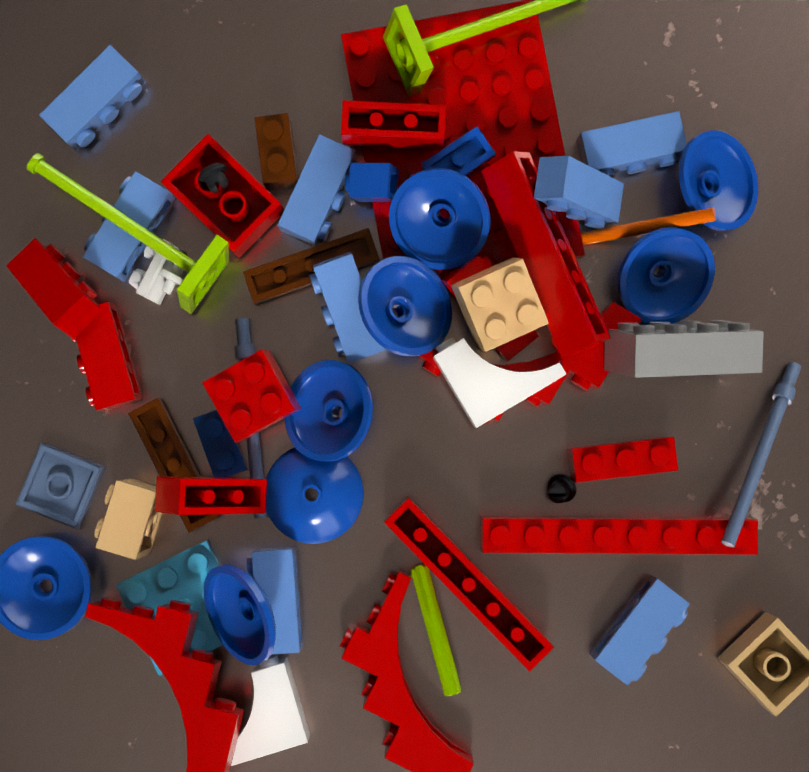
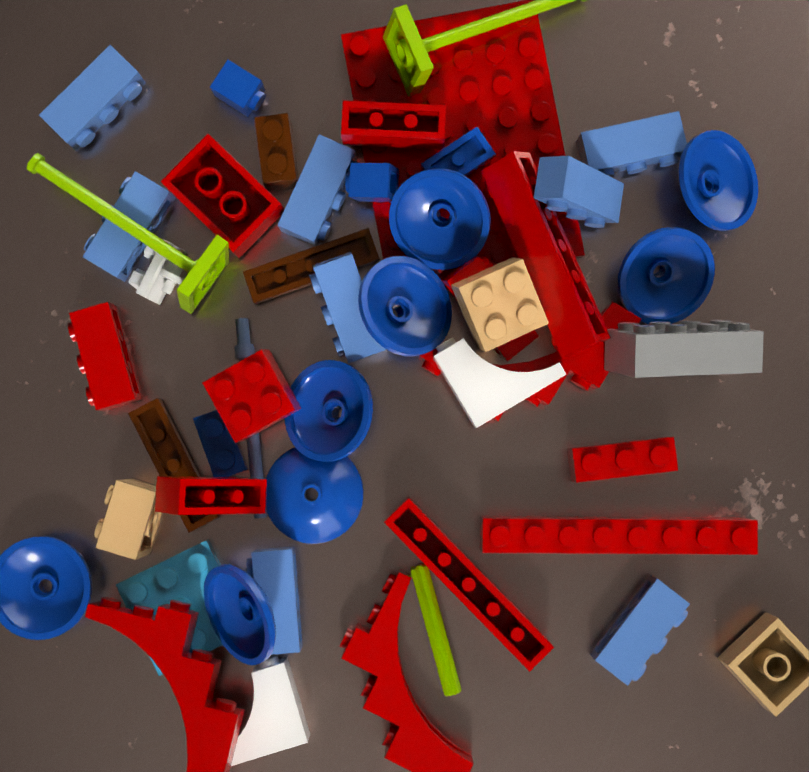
red brick [6,238,103,339] -> none
sand blue tile [15,443,105,530] -> none
black piece [198,163,229,193] -> none
black piece [547,474,577,504] -> none
orange bar [581,207,716,245] -> none
sand blue bar [721,362,801,547] -> none
none -> blue brick [210,59,266,117]

